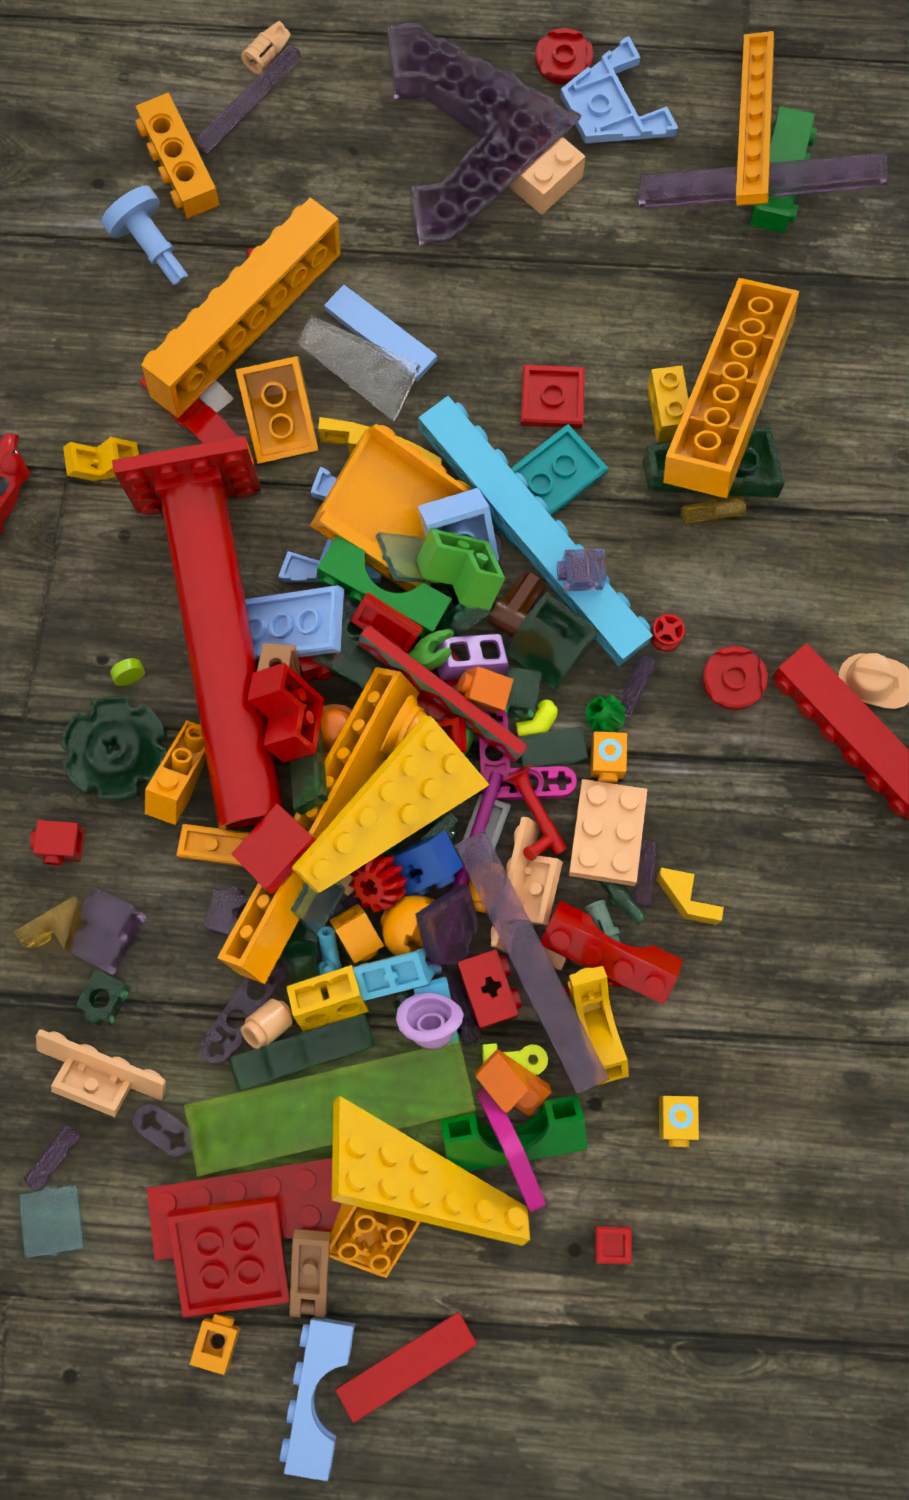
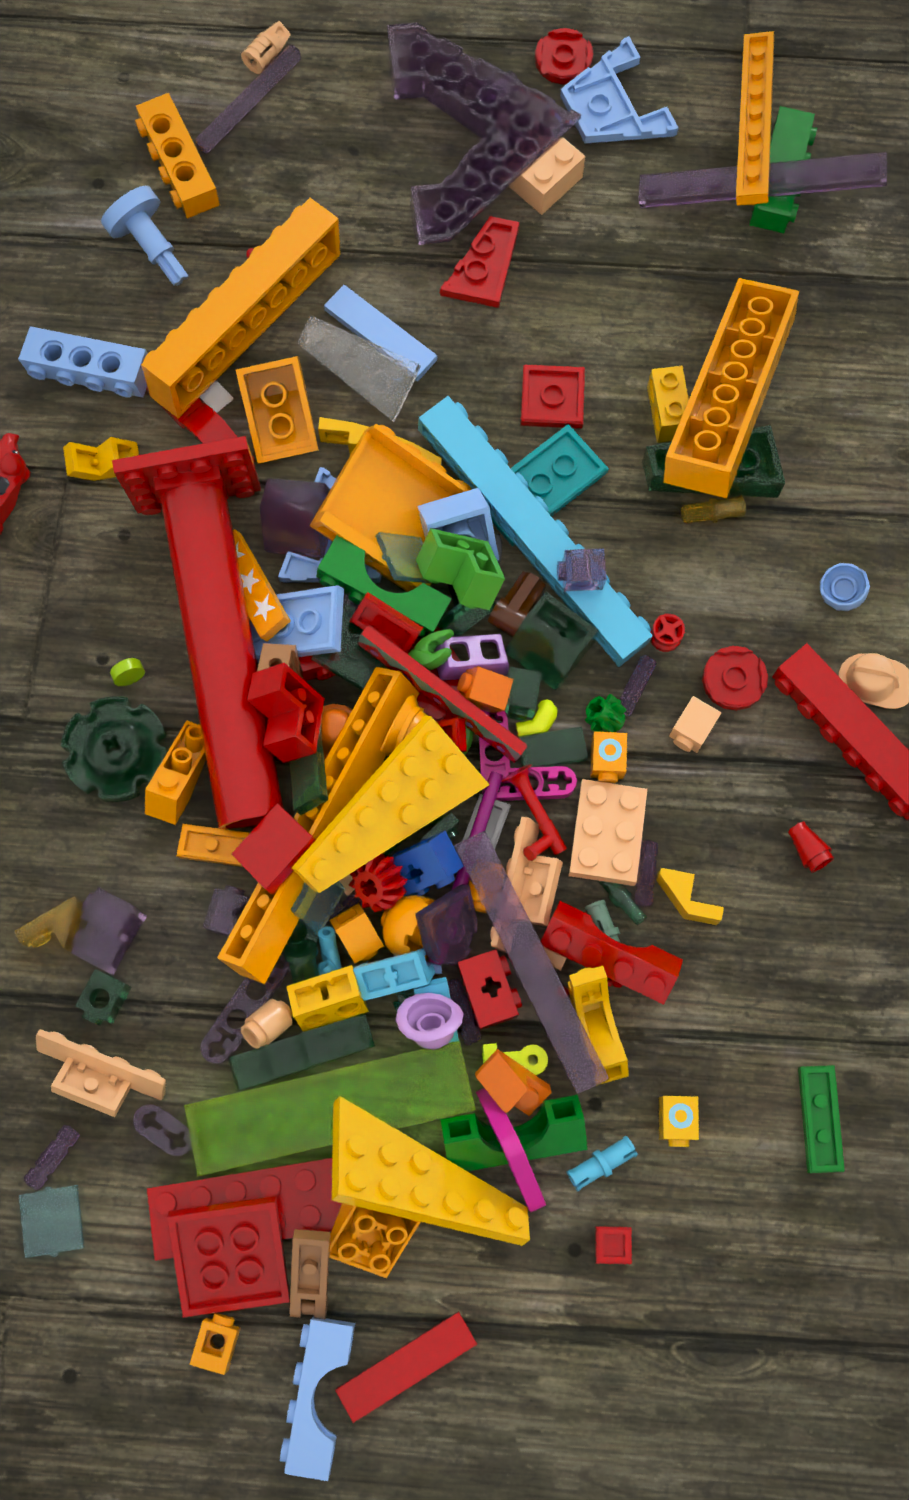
red brick [30,820,85,866] -> none
none -> light blue brick [18,326,148,398]
none -> light orange tile [233,529,291,642]
none -> slope [260,478,330,558]
none -> red wing [440,216,520,308]
none -> medium azure pin [566,1136,638,1191]
none -> light nougat brick [669,696,721,753]
none -> red cone [788,821,834,873]
none -> green tile [798,1065,845,1173]
none -> light blue hair [820,563,870,611]

